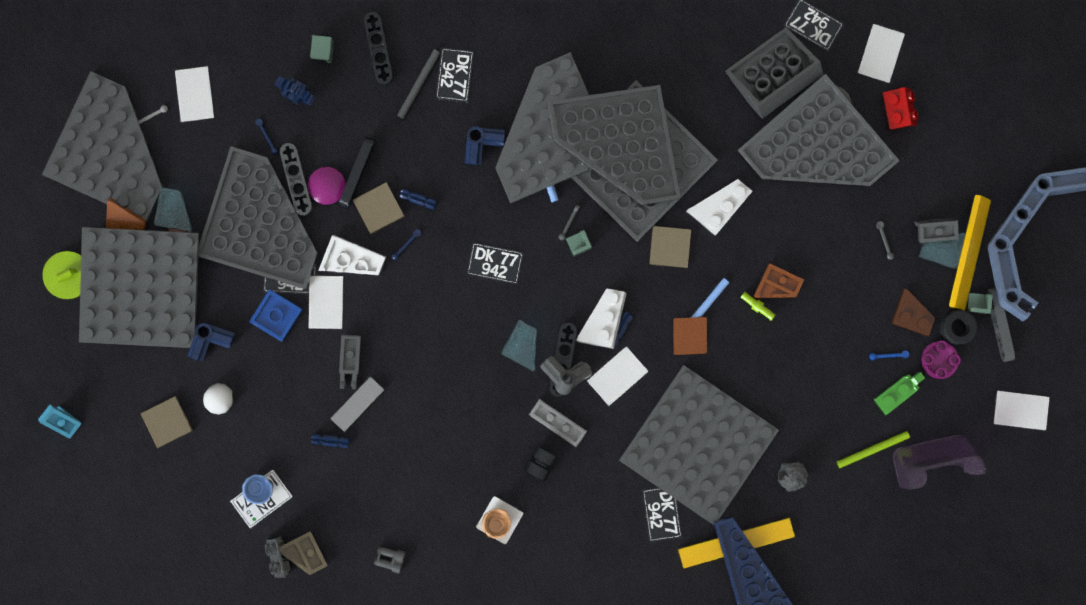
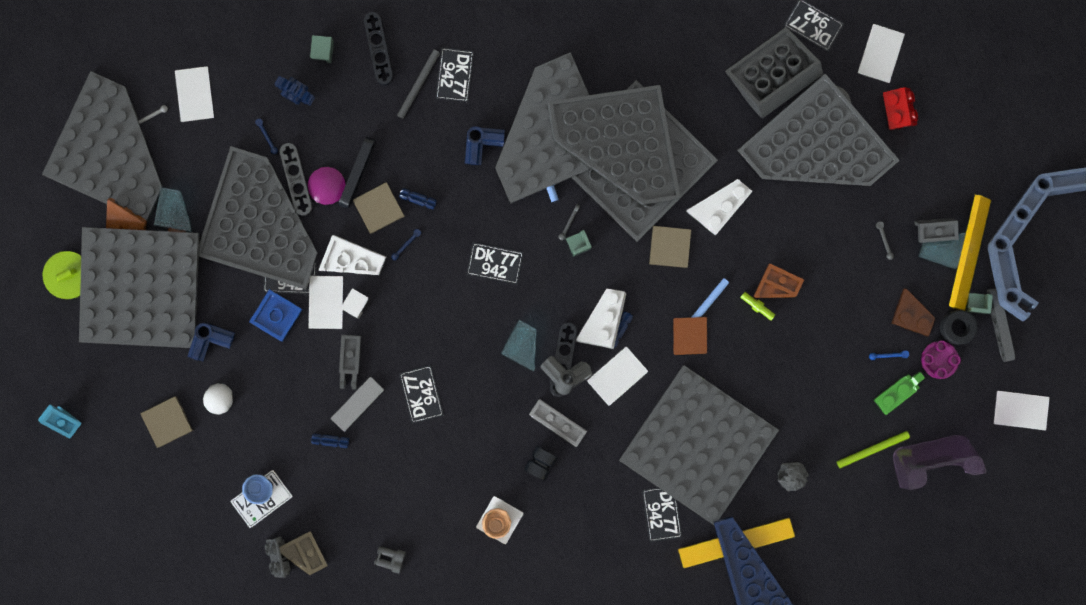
none -> white panel [341,288,368,319]
none -> black sticker [399,365,444,424]

